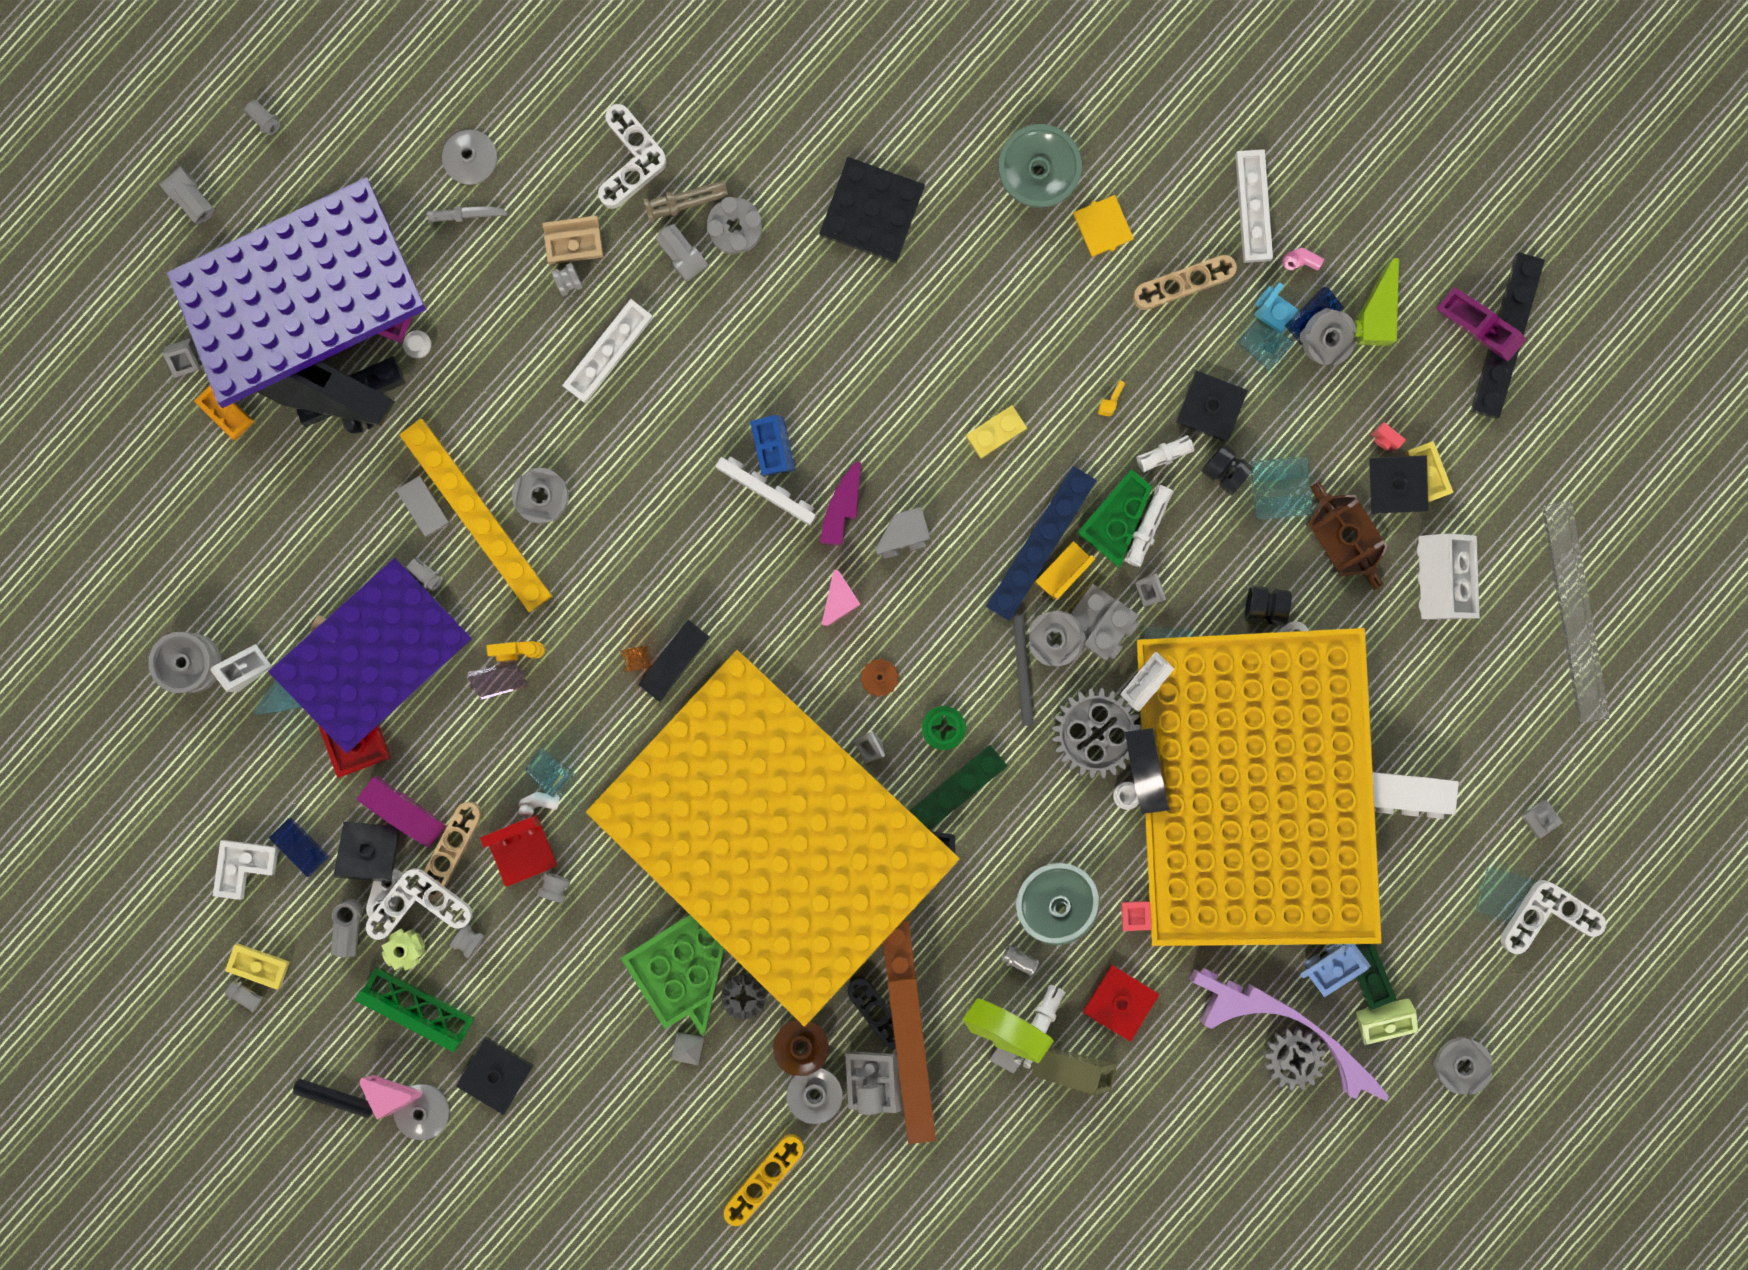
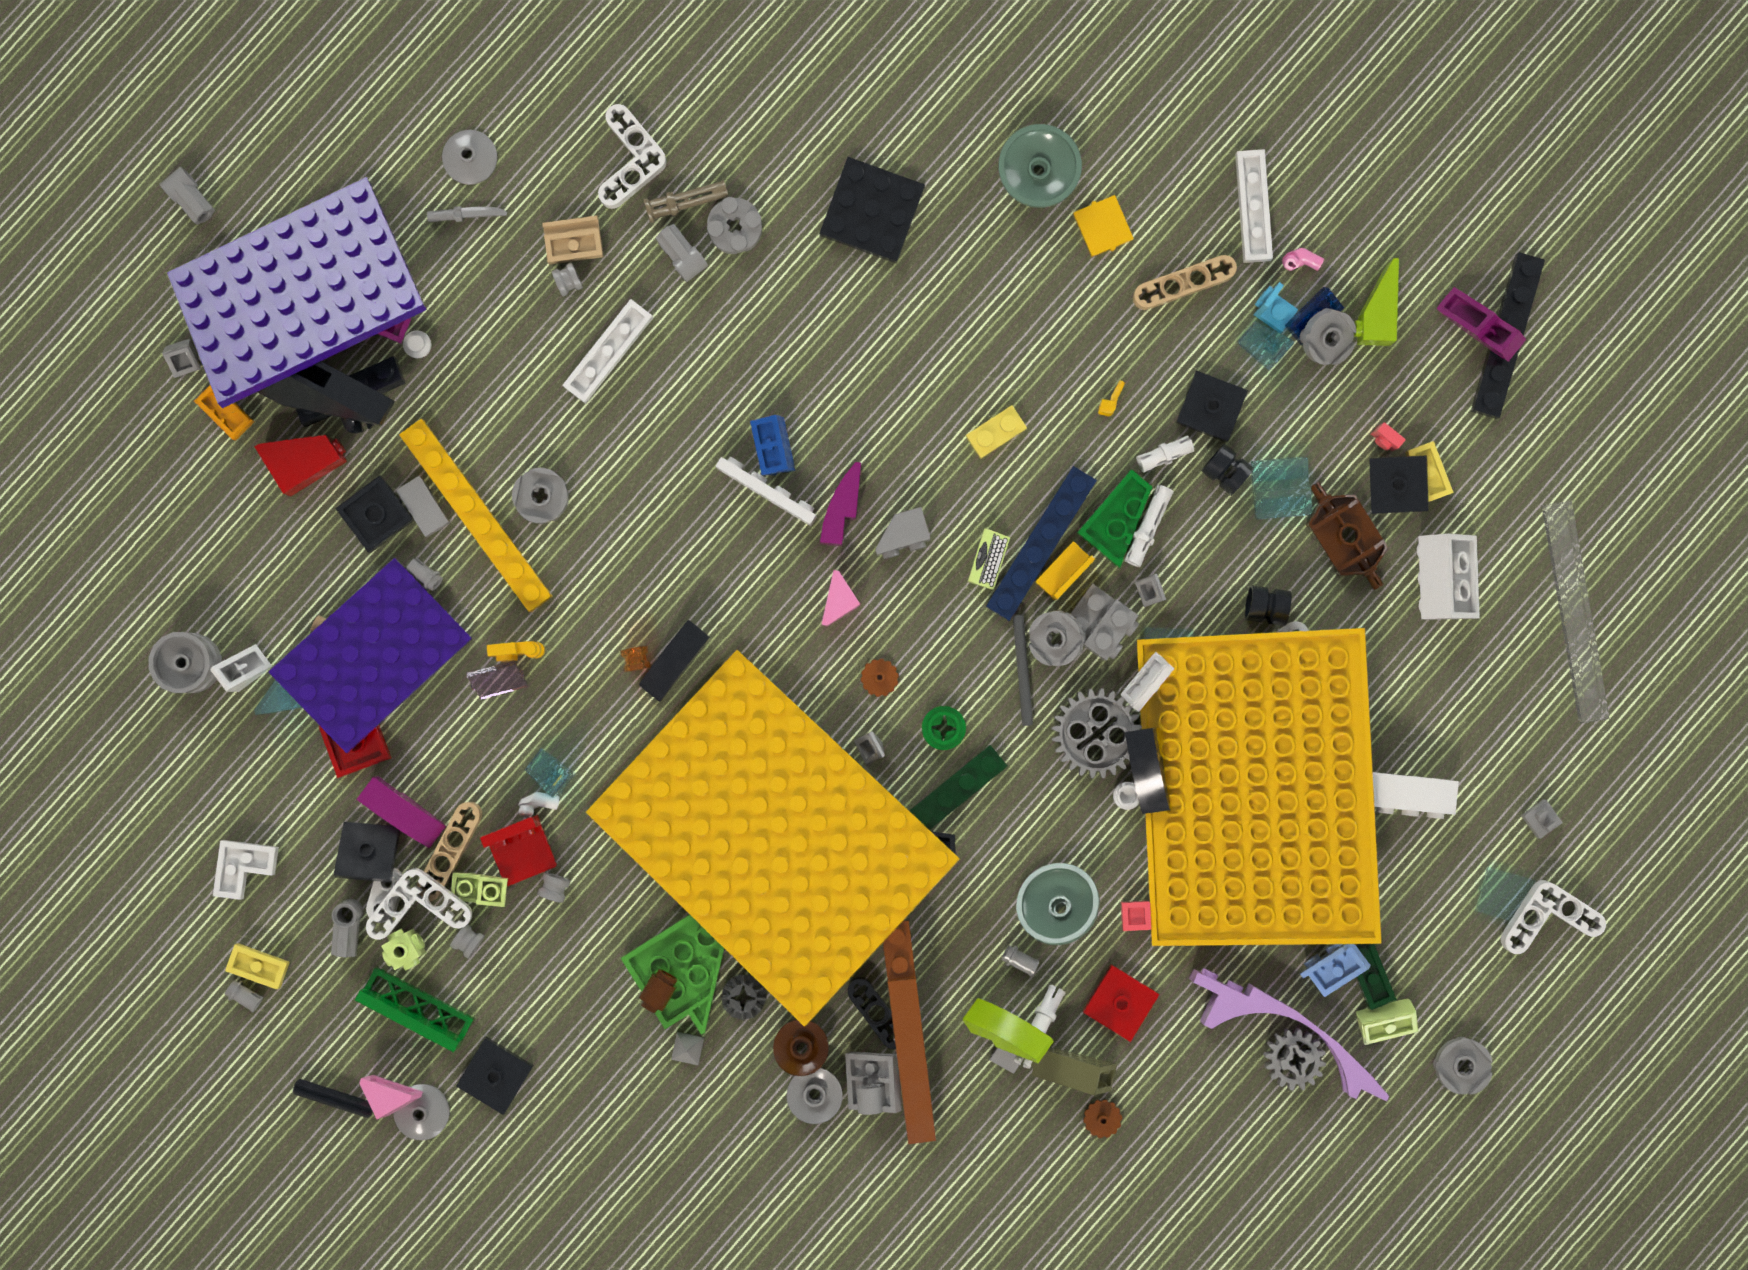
light grey pin [244,100,280,135] -> none
clear blue plate [269,818,330,877] -> none
yellow beam [724,1134,804,1226] -> none
none -> red slope [254,435,347,496]
none -> black plate [335,475,414,553]
none -> yellowish green slope [450,871,508,907]
none -> reddish brown brick [639,969,678,1013]
none -> slope [968,528,1010,590]
none -> dark orange piece [1083,1099,1122,1138]

